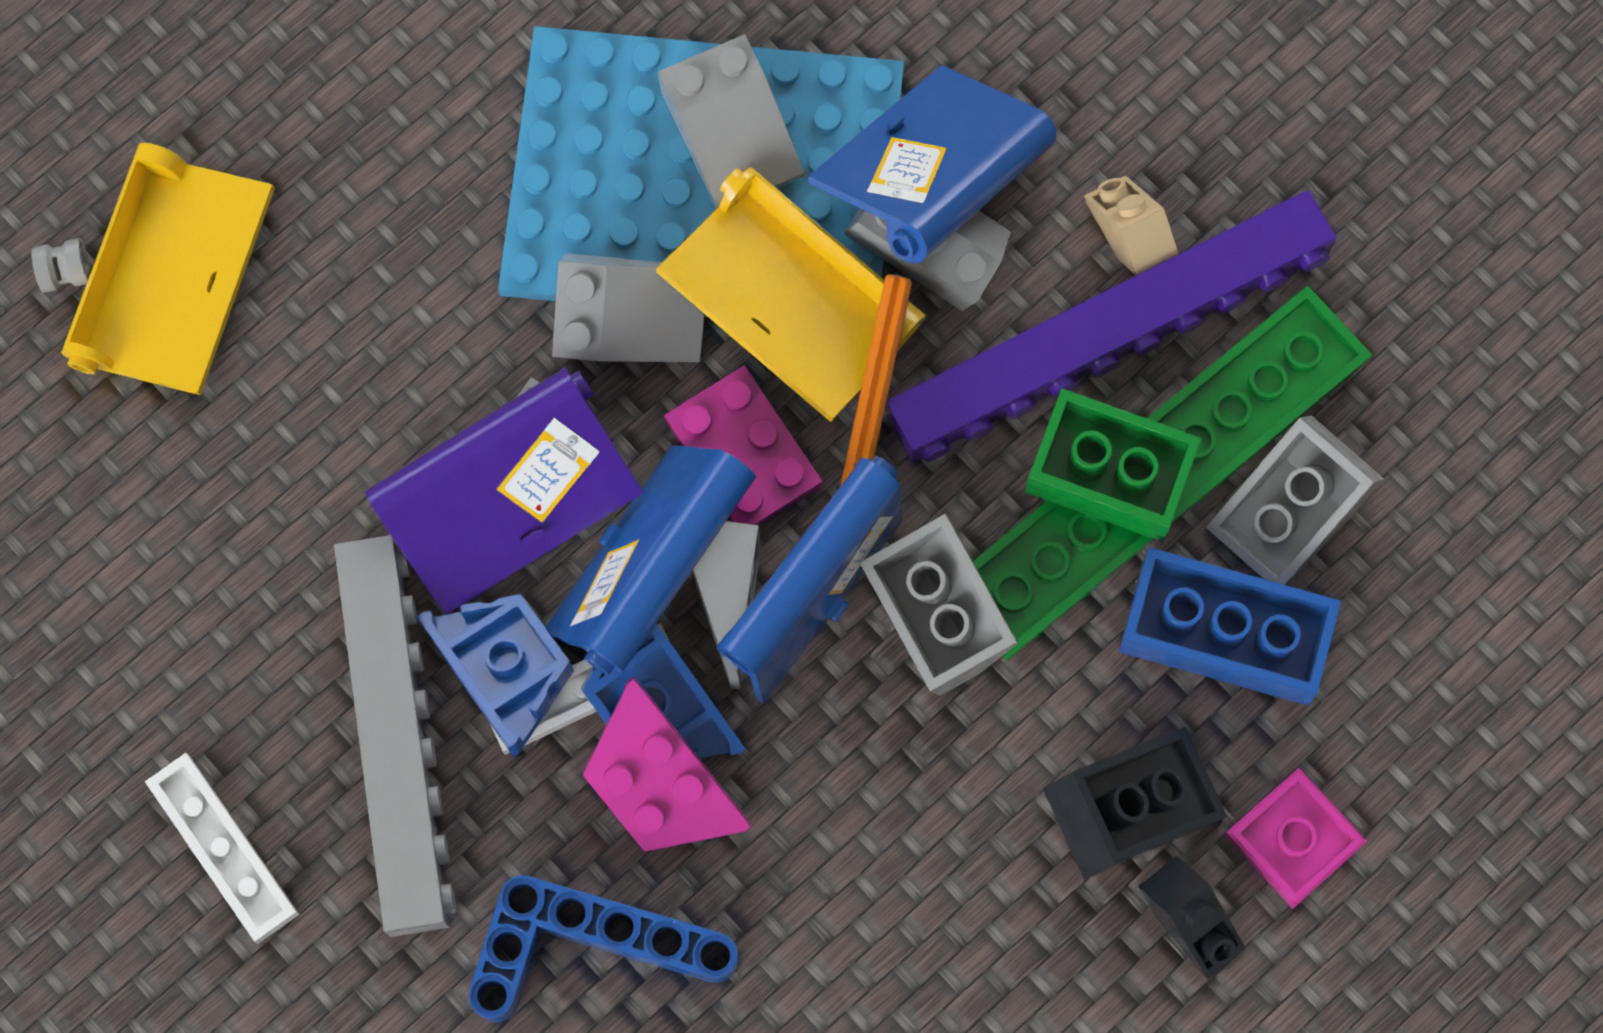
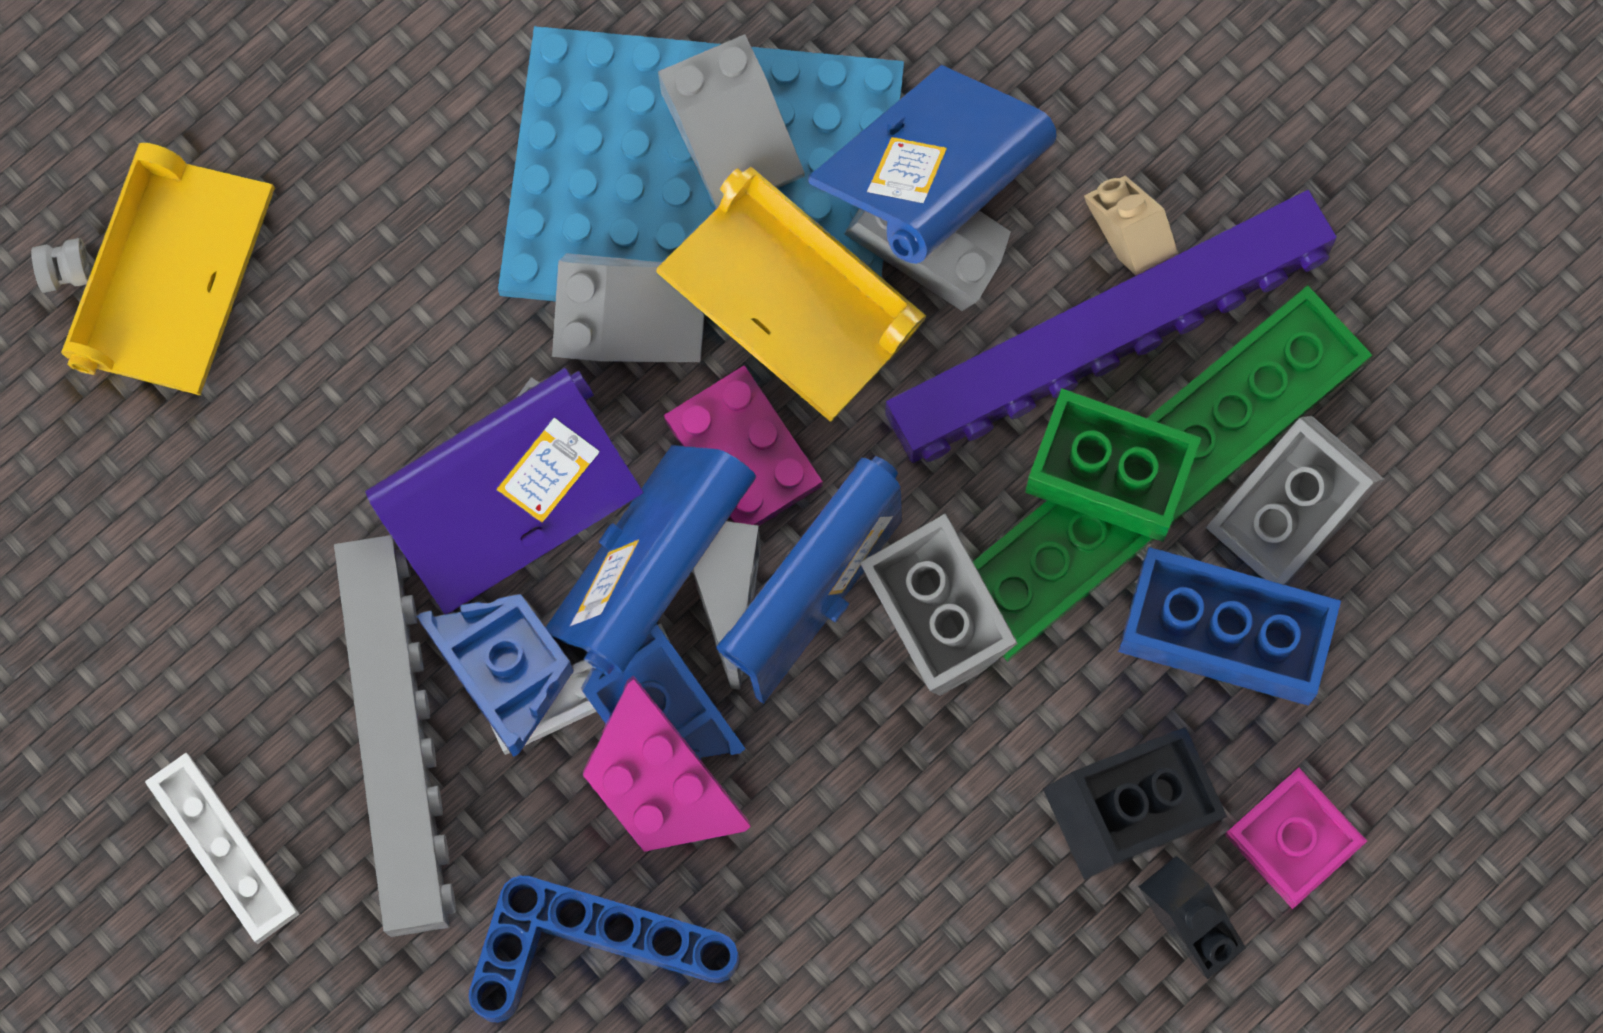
orange axle [840,274,912,487] -> none

